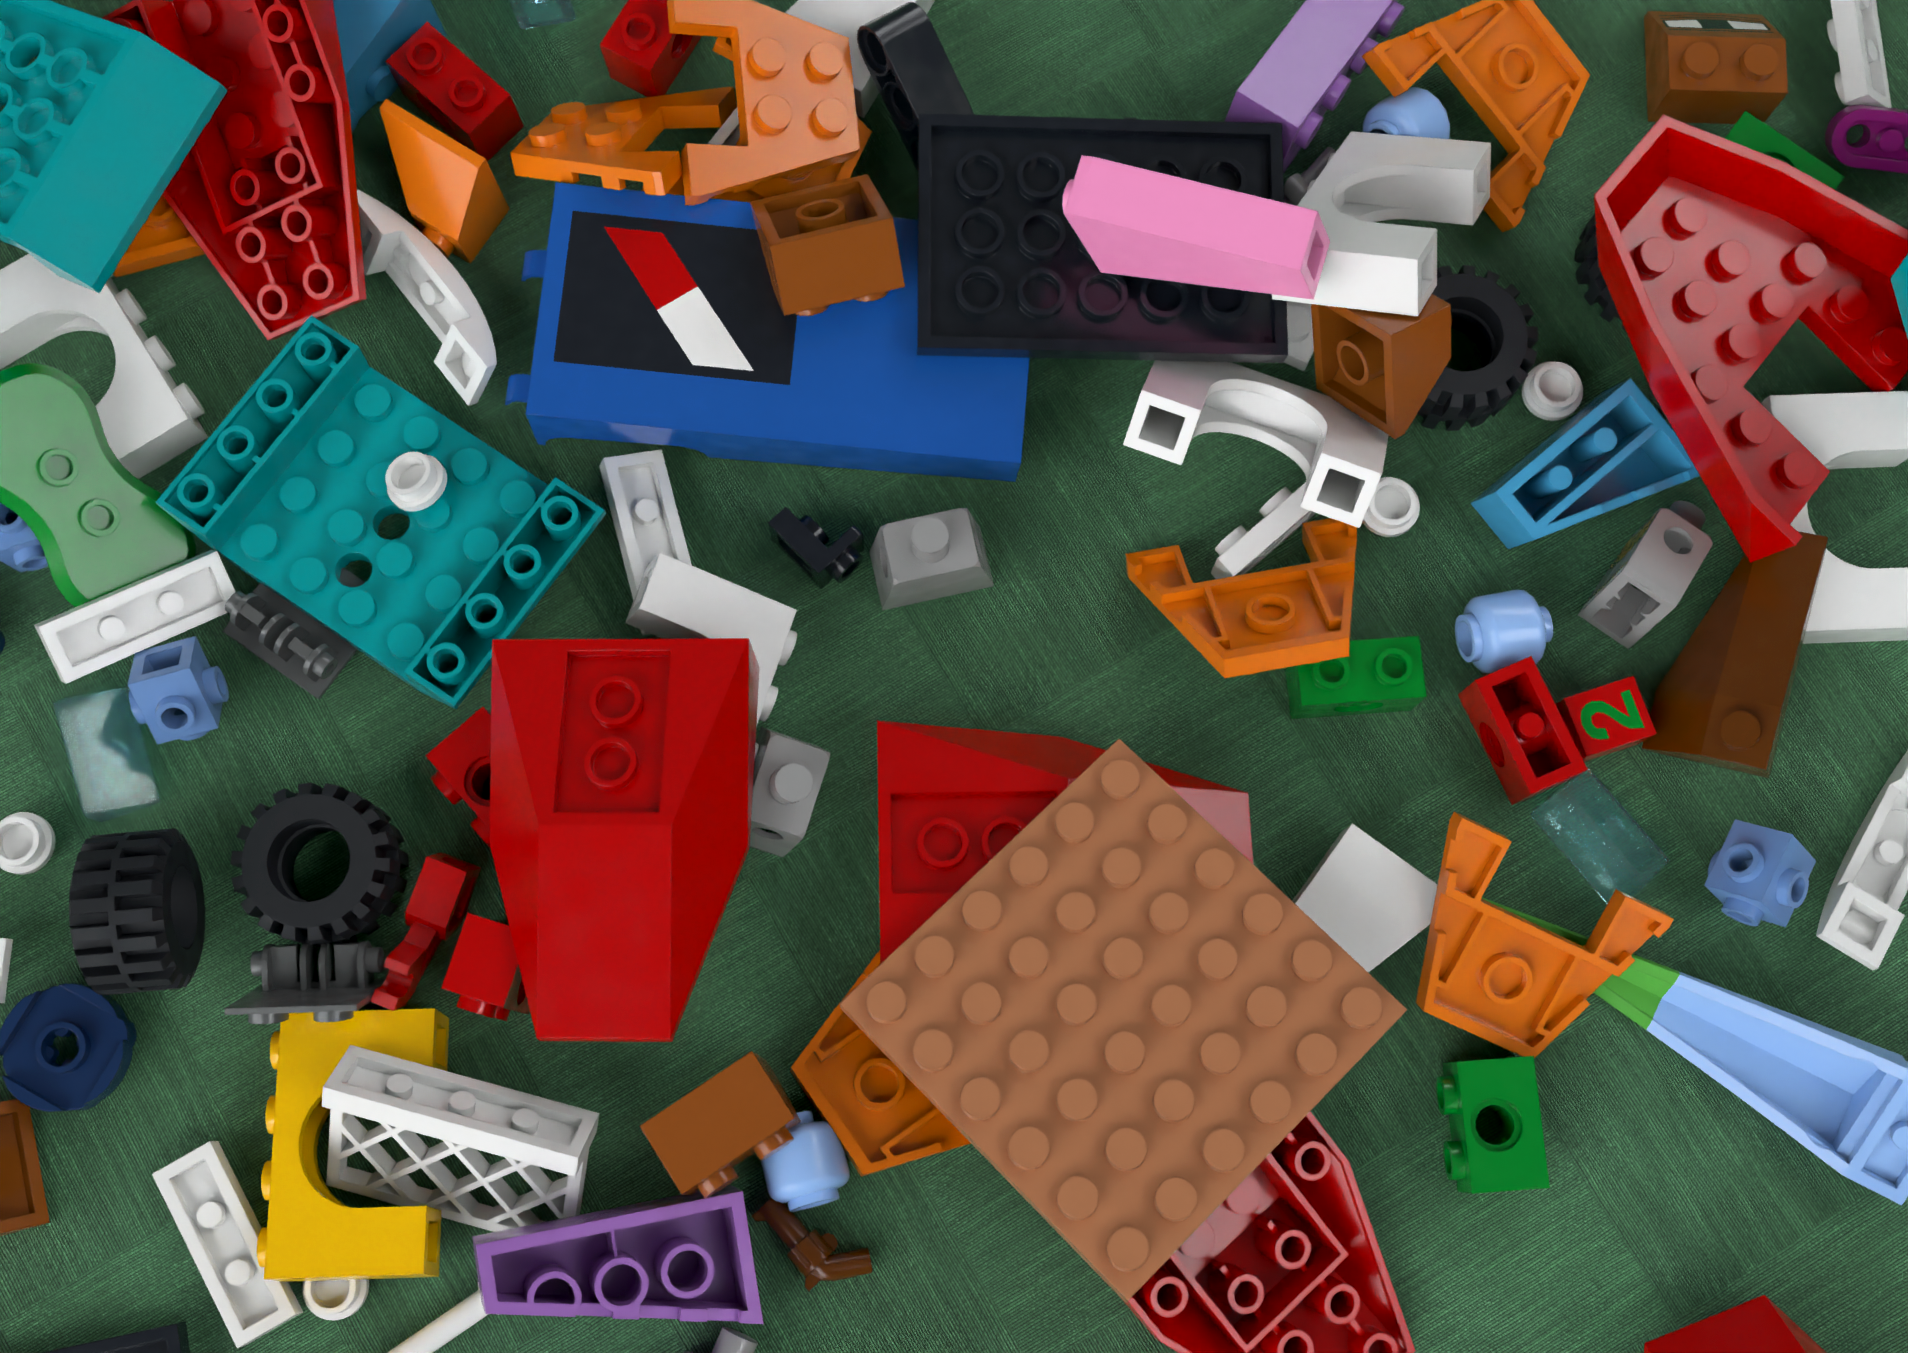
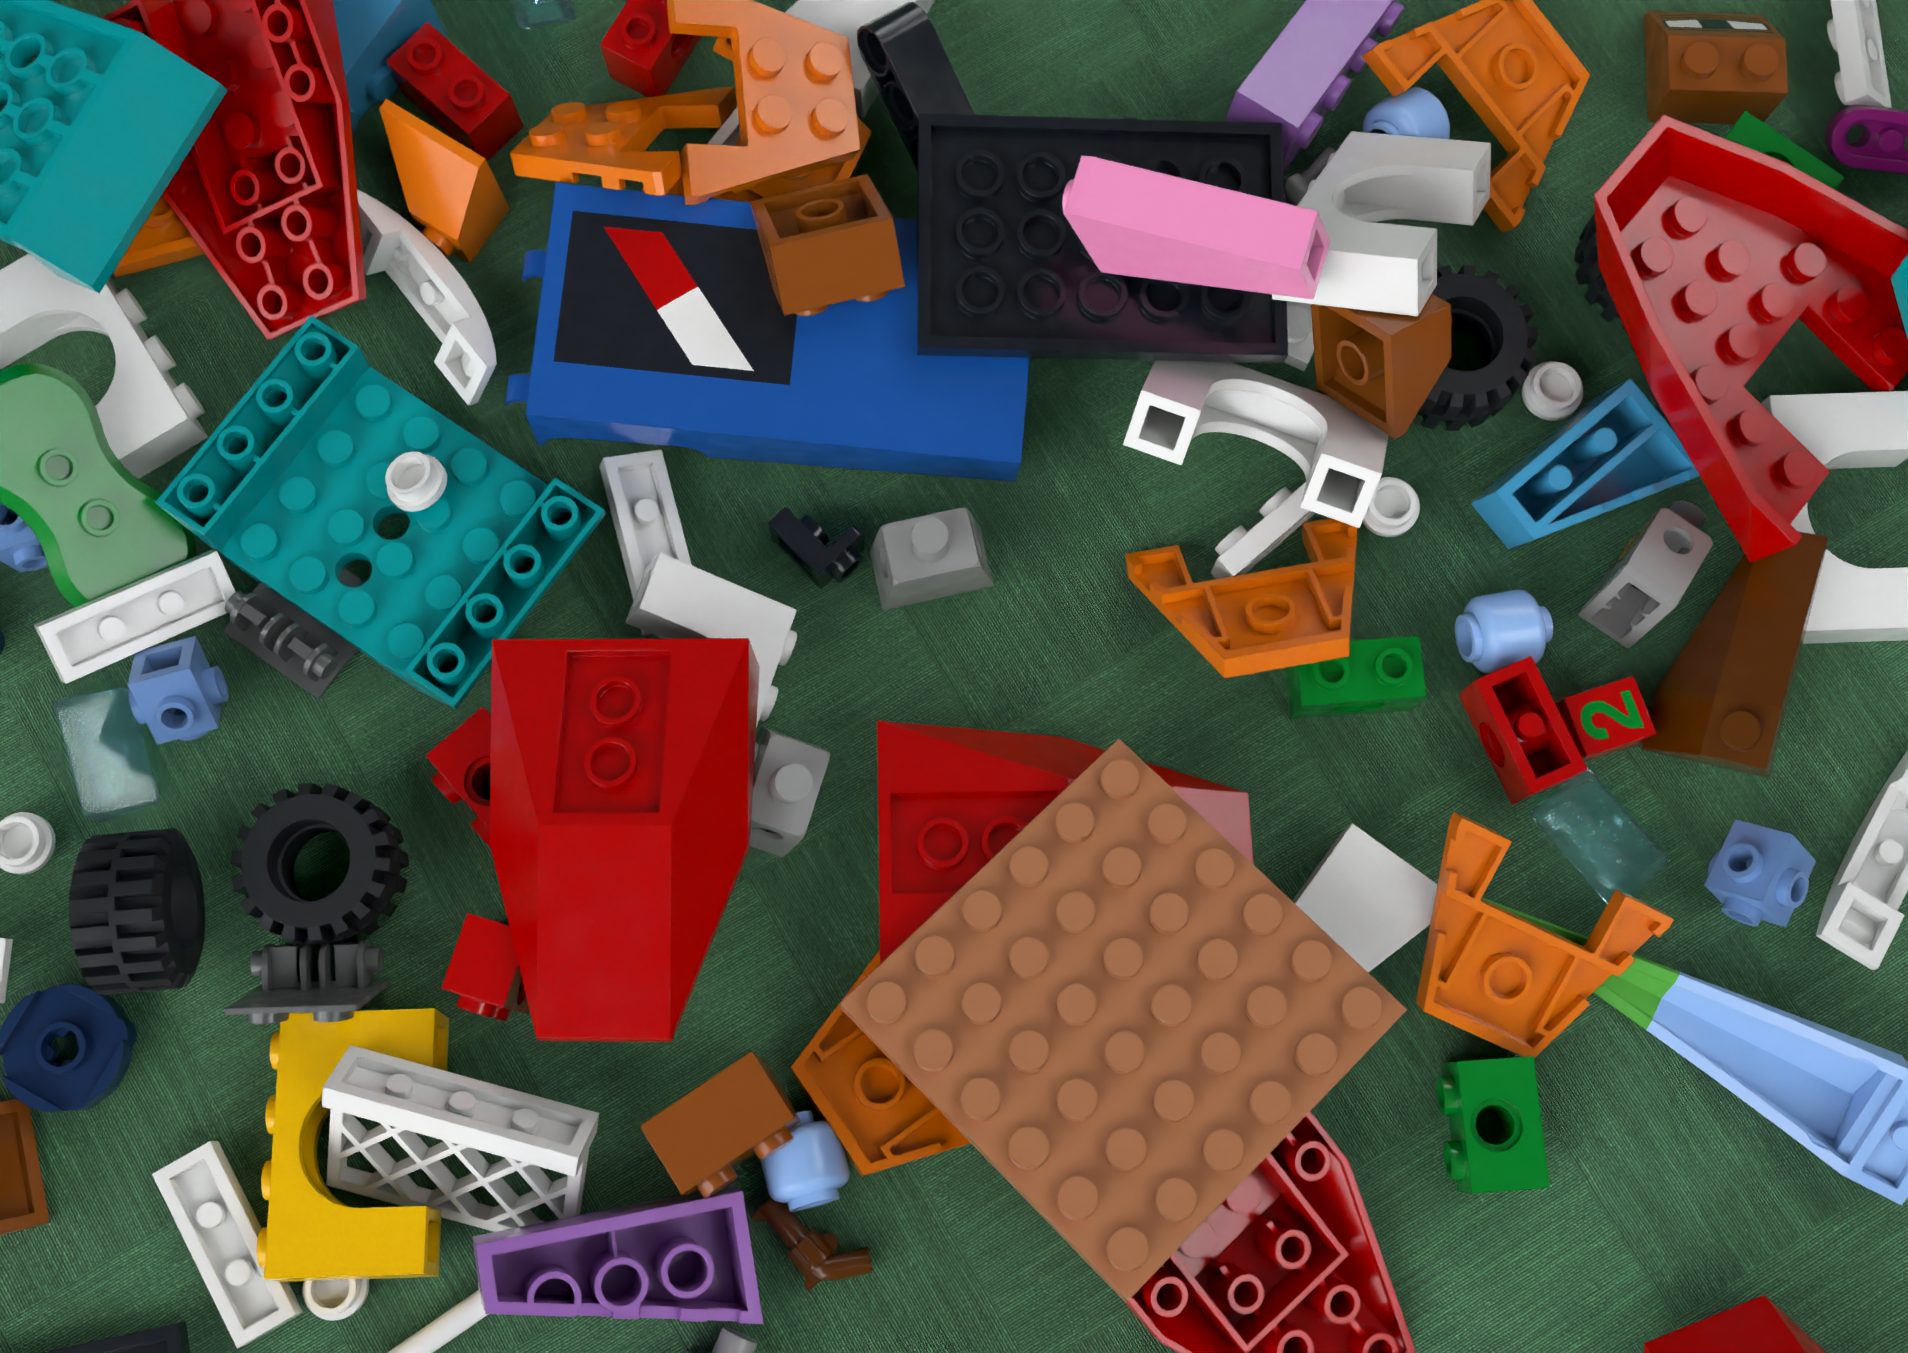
red piece [370,852,481,1011] -> none

